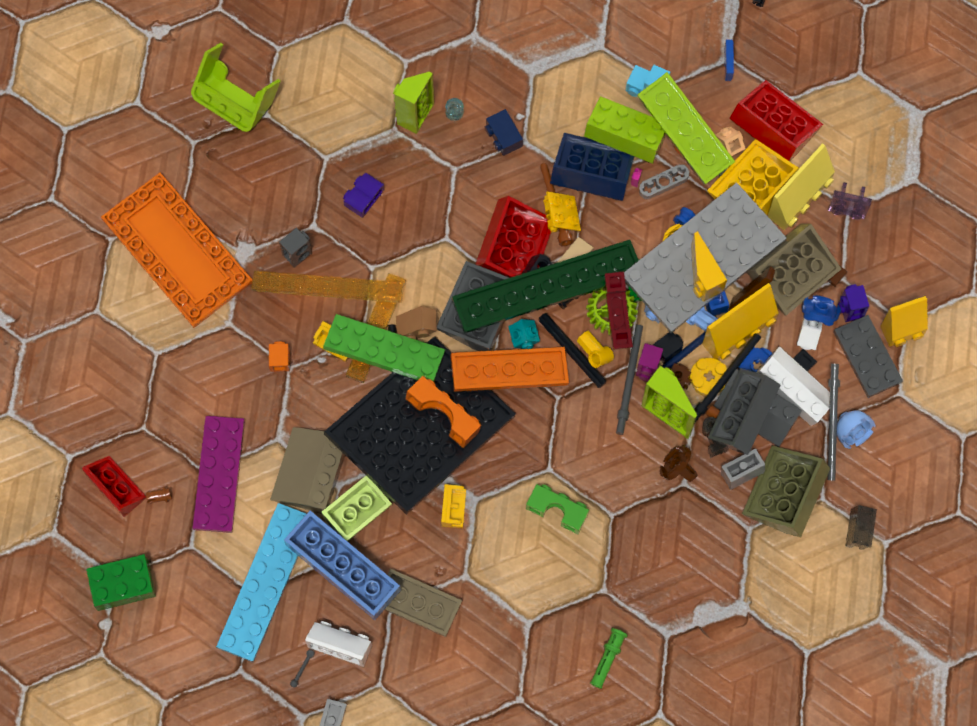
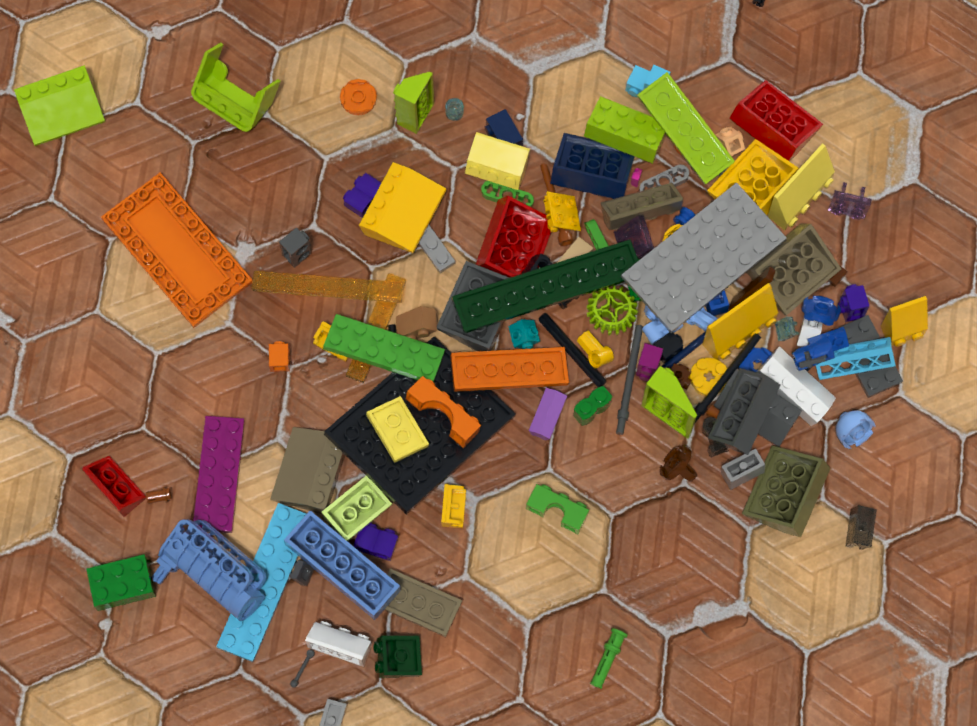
dark red slope [605,272,633,350] -> none
yellow slope [691,231,727,302] -> none
blue tile [724,40,734,81] -> none
dark grey bar [827,364,840,481] -> none
none -> lime slope [14,65,105,146]
none -> medium blue piece [151,519,266,621]
none -> flat silver tile [289,560,314,586]
none -> orange tile [340,79,377,115]
none -> dark purple brick [353,523,398,561]
none -> yellow slope [359,162,447,253]
none -> light yellow tile [366,396,429,463]
none -> dark green plate [373,636,422,678]
none -> light grey plate [418,224,455,273]
none -> light yellow slope [465,132,530,190]
none -> bright green beam [481,181,534,207]
none -> medium lavender piece [529,388,567,440]
none -> green brick [573,386,612,426]
none -> bright green beam [584,219,608,250]
none -> dark tan slope [601,183,683,230]
none -> clear purple plate [614,215,654,259]
none -> light blue piece [642,320,683,345]
none -> clear light blue tile [775,317,799,341]
none -> blue plate [792,327,849,371]
none -> medium azure fence [816,337,896,380]

